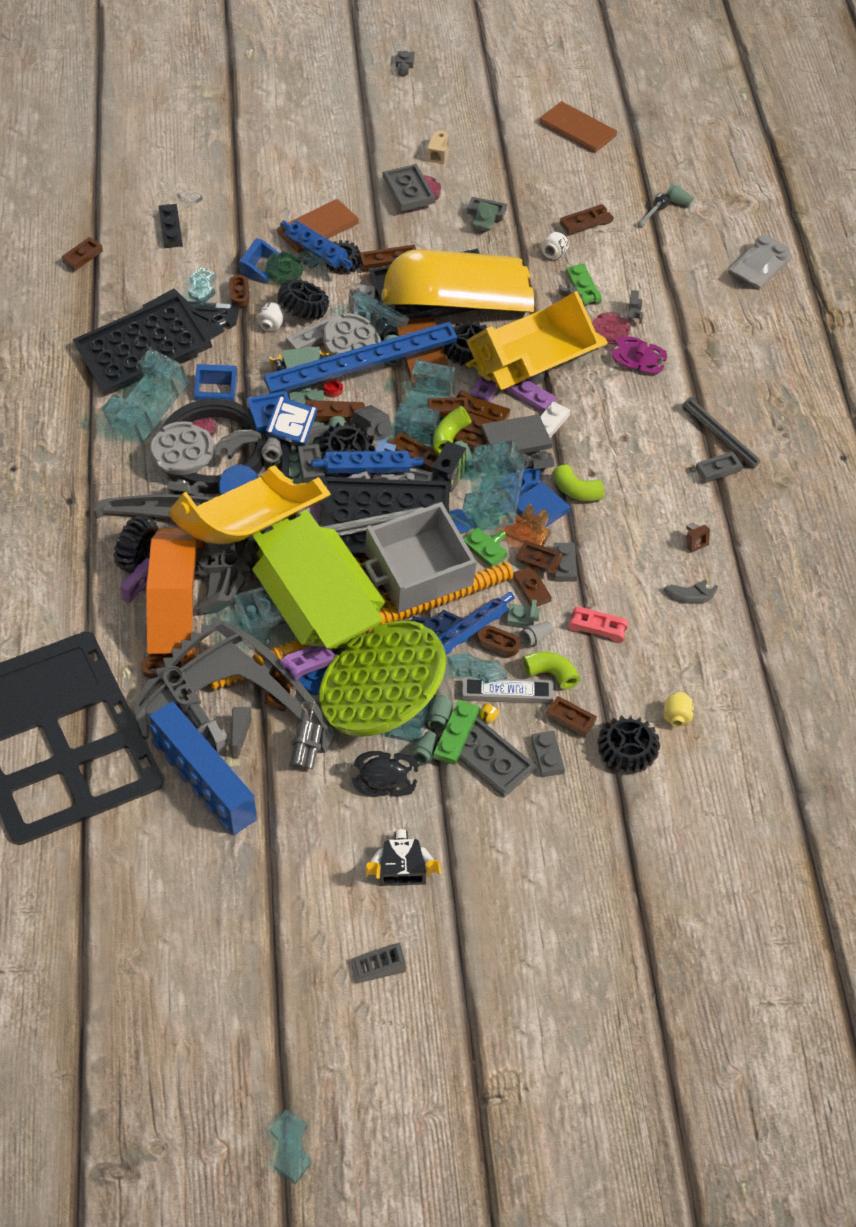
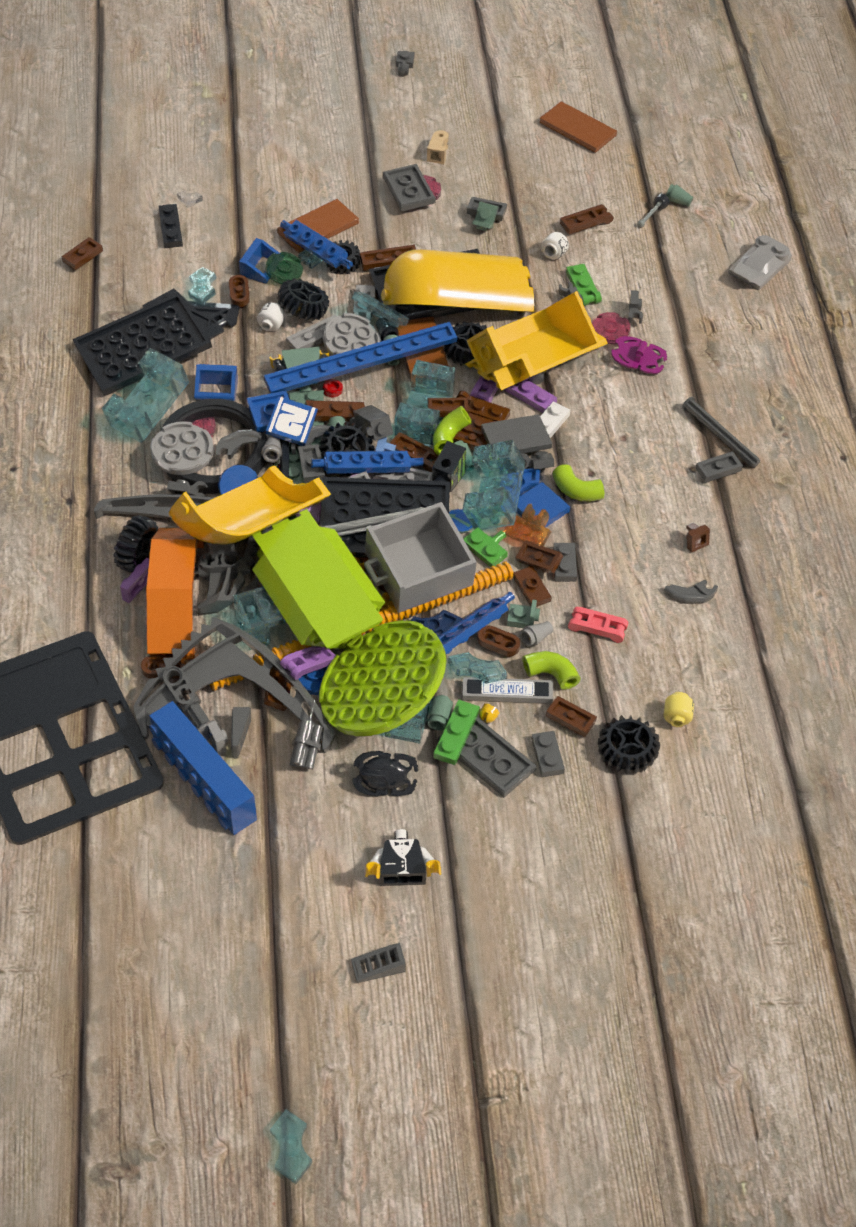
sand green cone [411,731,437,765] -> none

